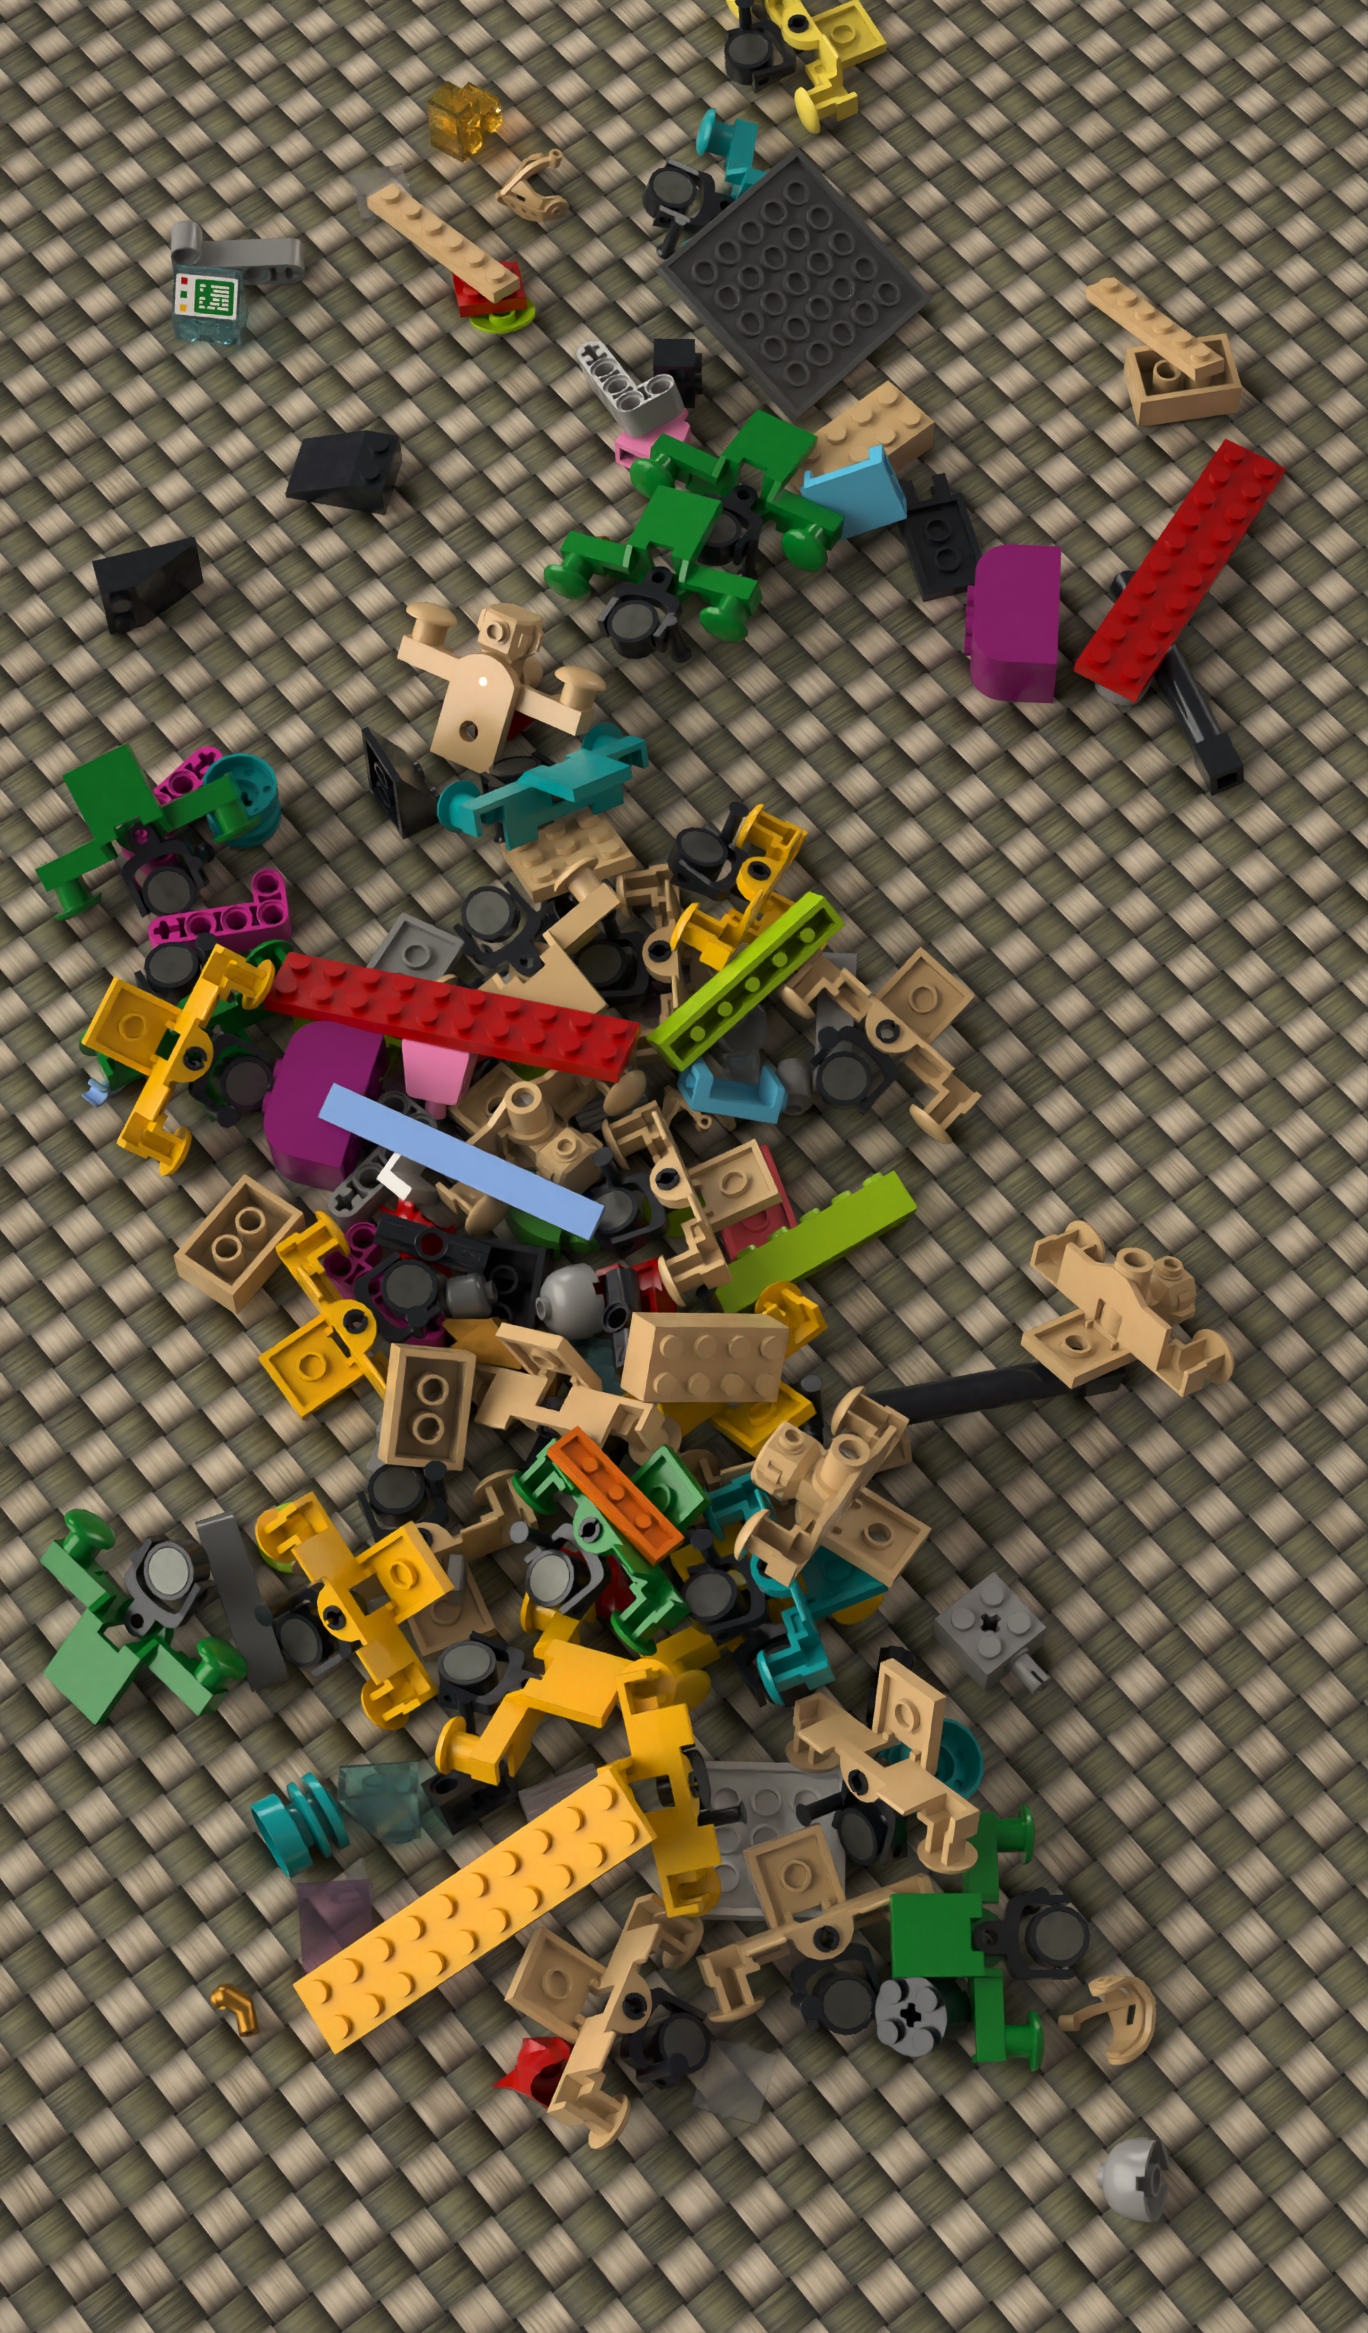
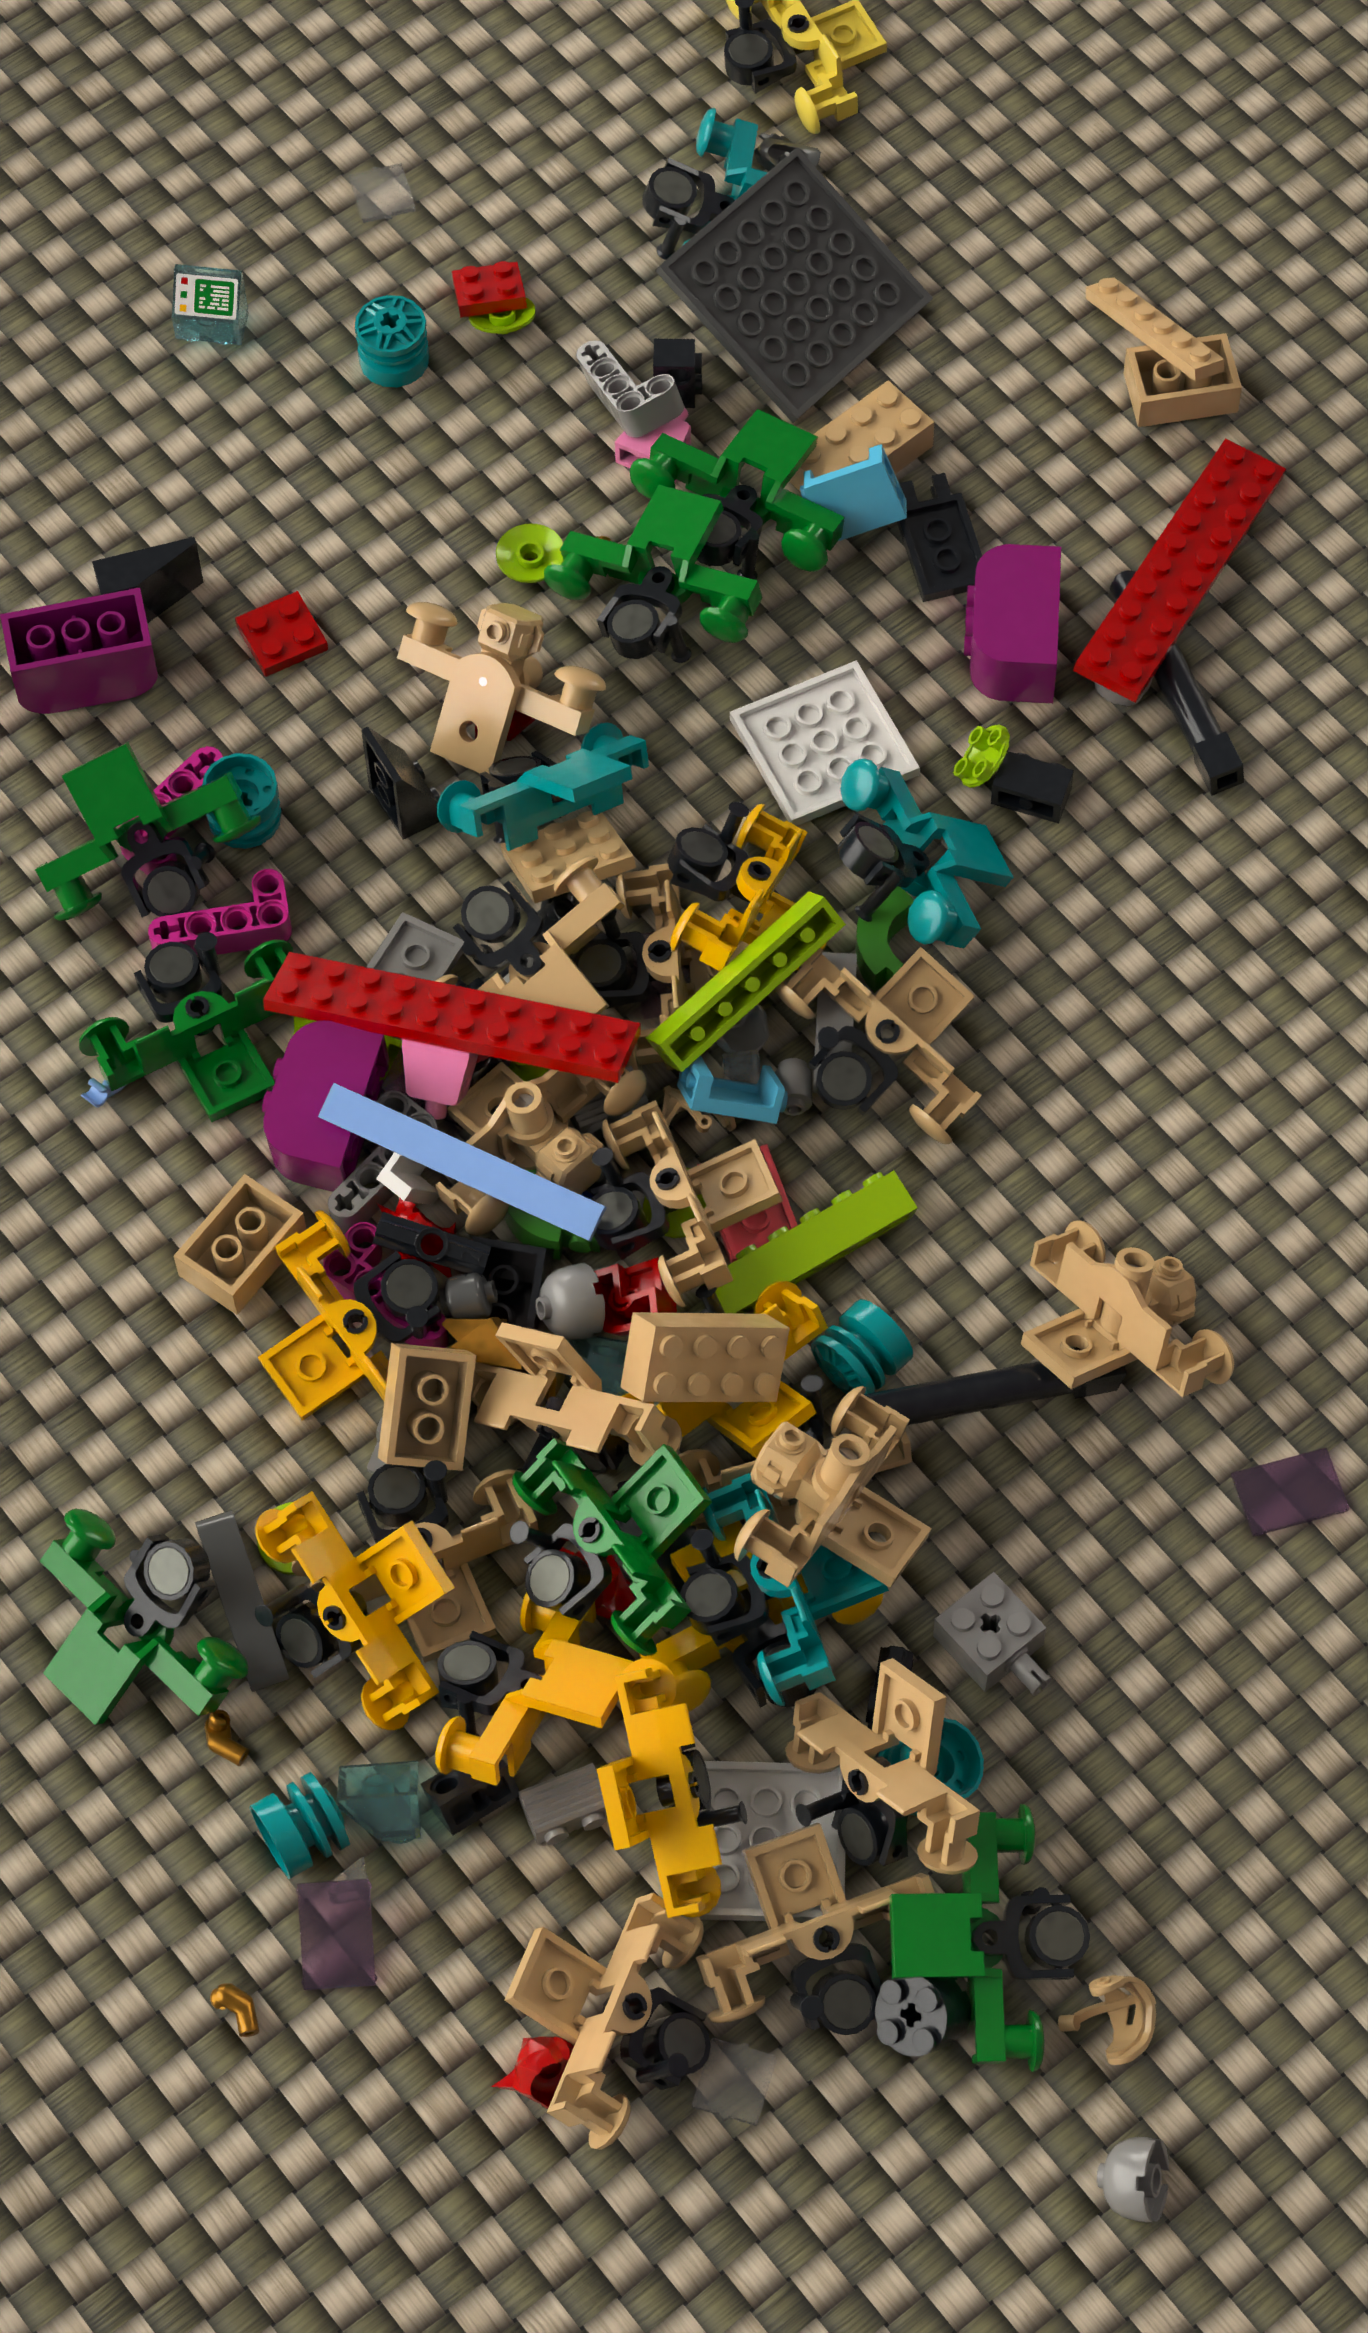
yellow piece [81,943,275,1176] -> none
light grey beam [171,220,305,286] -> none
black slope [285,430,402,515] -> none
yellow plate [293,1767,659,2055] -> none
tan plate [367,183,520,304] -> none
clear yellow brick [427,81,502,163] -> none
light grey tile [447,1554,467,1607] -> none
tan helmet [495,149,569,222] -> none
orange plate [547,1425,685,1567] -> none
black piece [601,1268,642,1380] -> none
none -> magenta brick [0,588,158,714]
none -> pearl gold arm [205,1709,249,1766]
none -> red plate [235,591,328,677]
none -> teal wheel [355,295,430,388]
none -> lime dish [496,523,563,583]
none -> white plate [730,660,920,826]
none -> dark grey hat [754,133,821,171]
none -> teal wheel [811,1299,913,1394]
none -> teal piece [837,758,1014,948]
none -> bright green arch [856,886,914,993]
none -> lime dish [953,724,1010,788]
none -> black brick [991,751,1074,824]
none -> clear purple piece [1231,1448,1349,1537]

